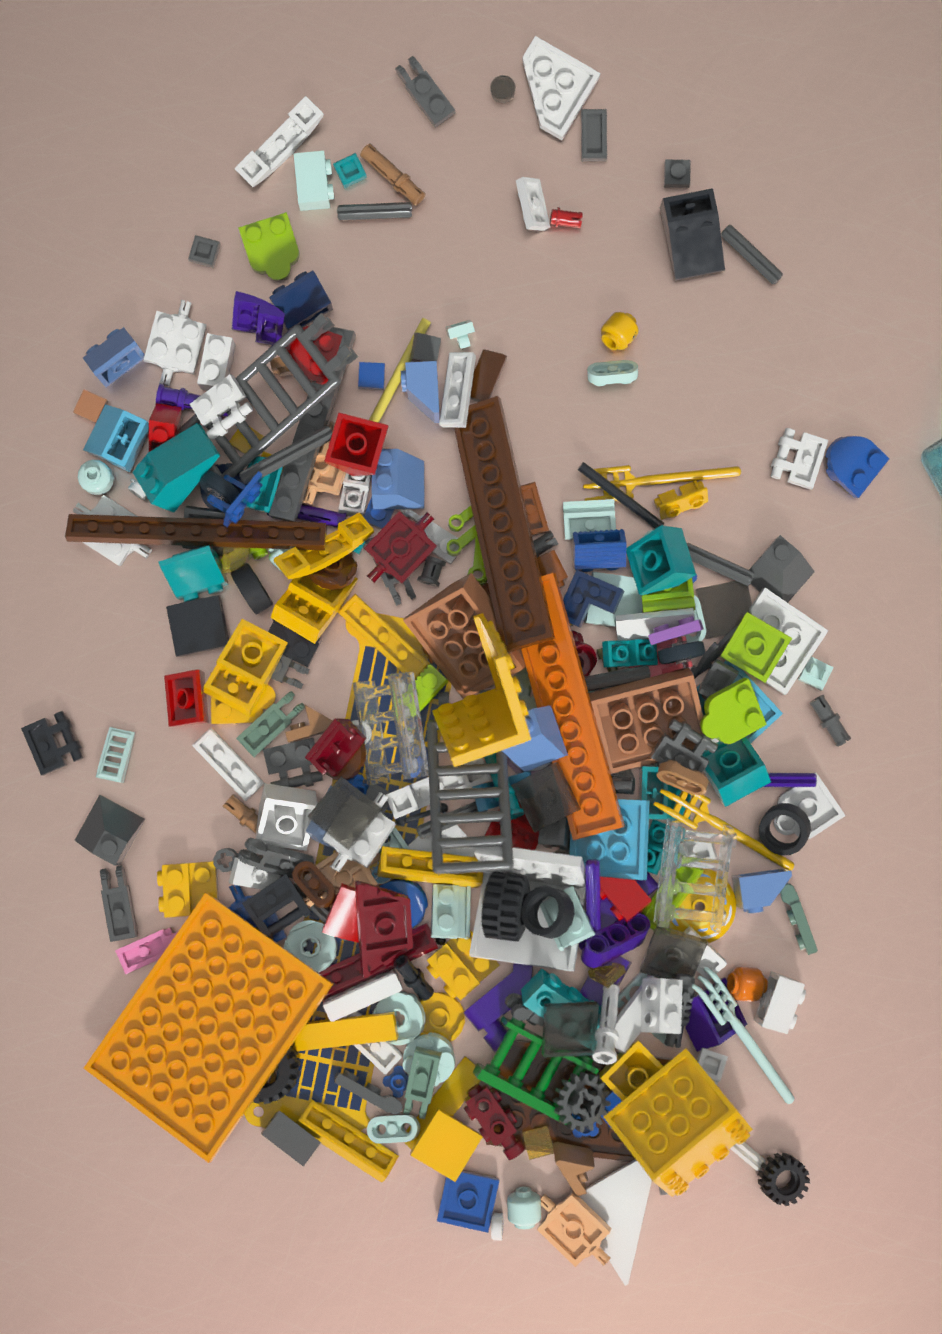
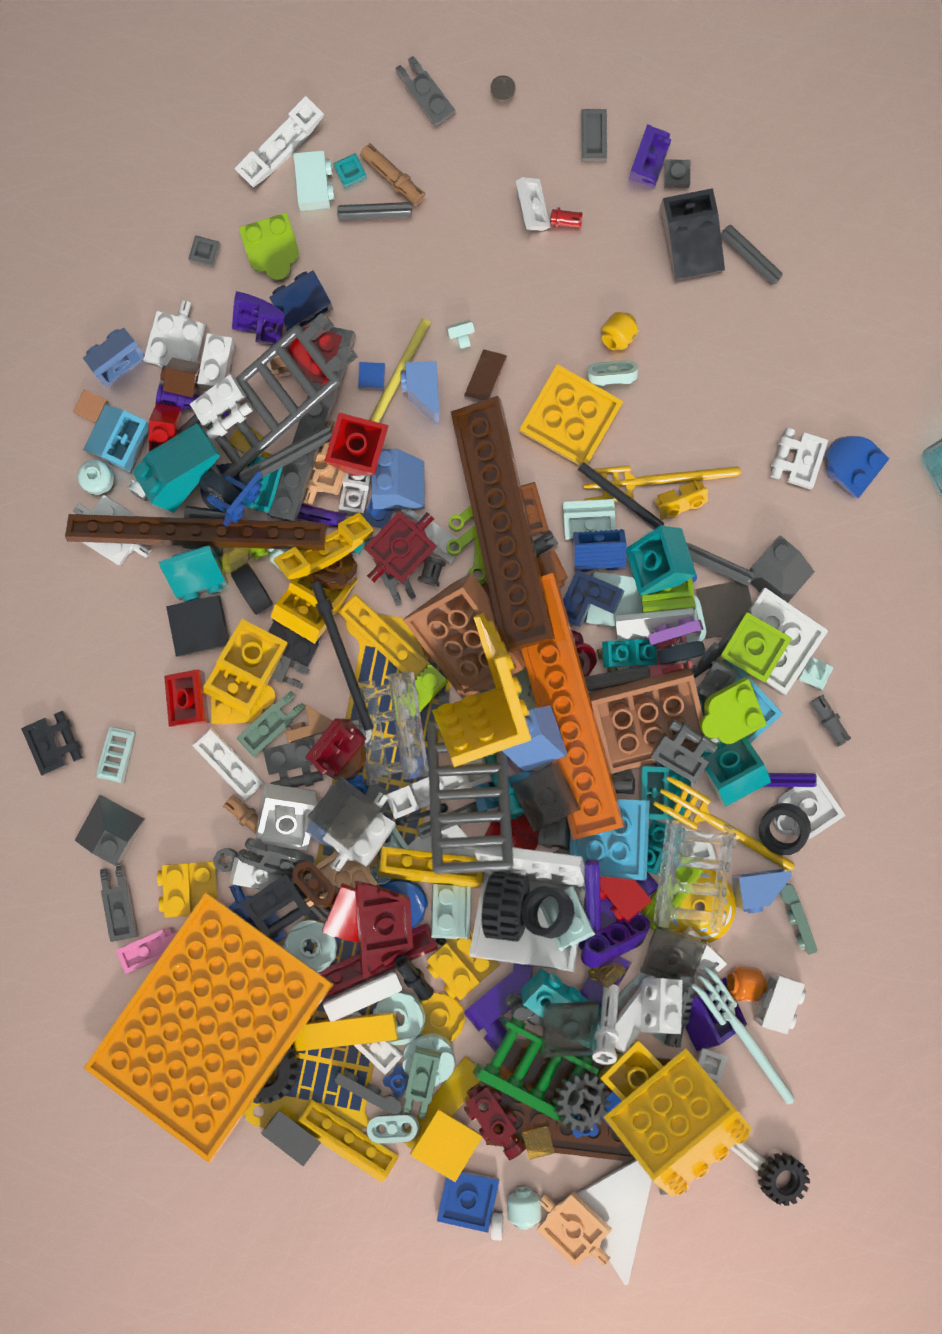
dark grey tile [410,333,441,362] -> none
white tile [439,352,476,427] -> none
white plate [522,36,601,140] -> none
medium nougat slope [553,1142,595,1197] -> none
medium nougat plate [657,760,709,795] -> none
none -> reddish brown brick [160,357,201,398]
none -> black bar [311,581,374,731]
none -> yellow plate [519,364,624,466]
none -> dark purple hinge [629,124,672,188]

